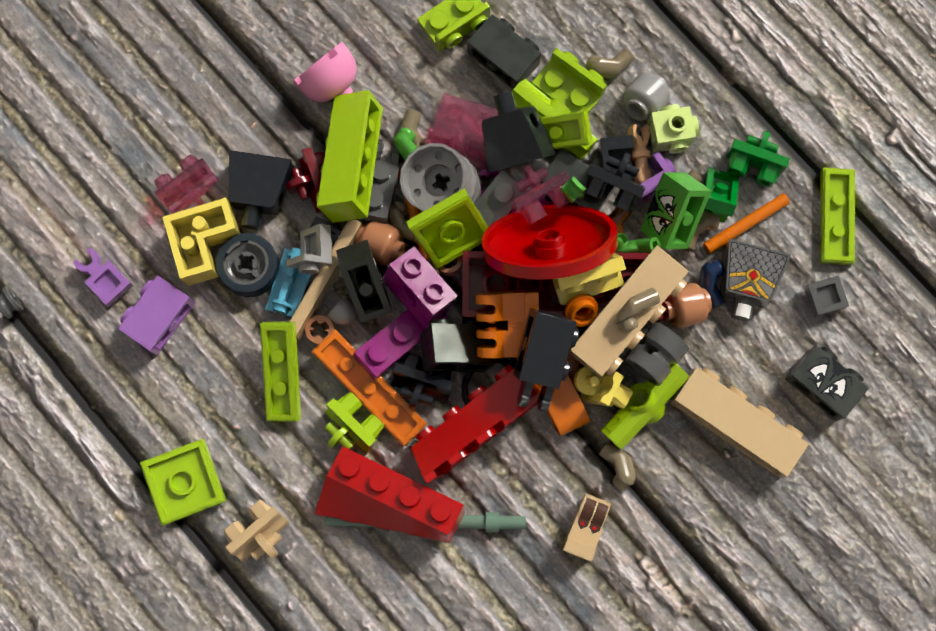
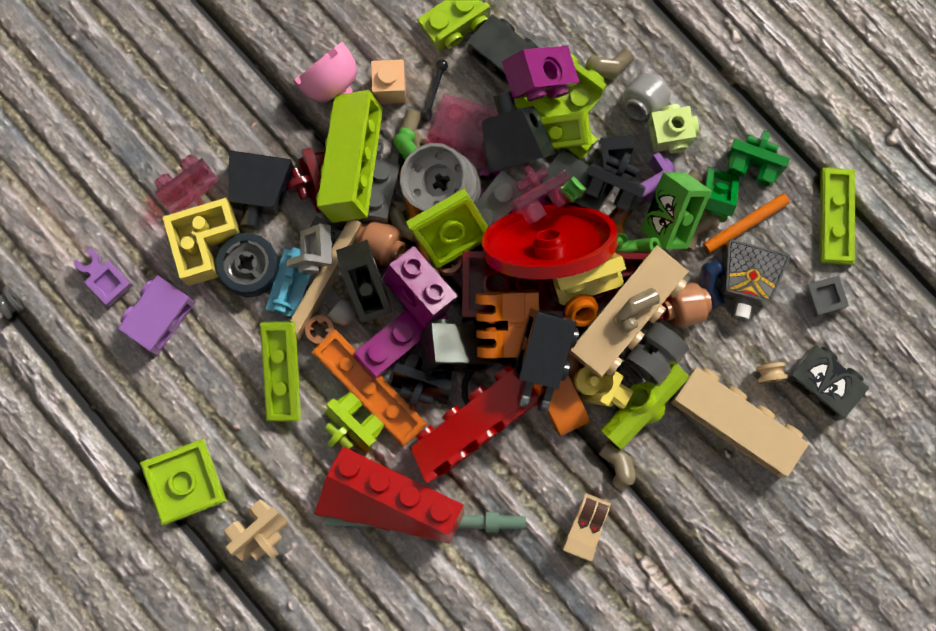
light nougat piece [627,124,652,184] -> none
none -> light nougat brick [371,60,406,104]
none -> black hinge [421,59,448,121]
none -> magenta brick [501,46,580,102]
none -> tan bush [756,362,788,384]

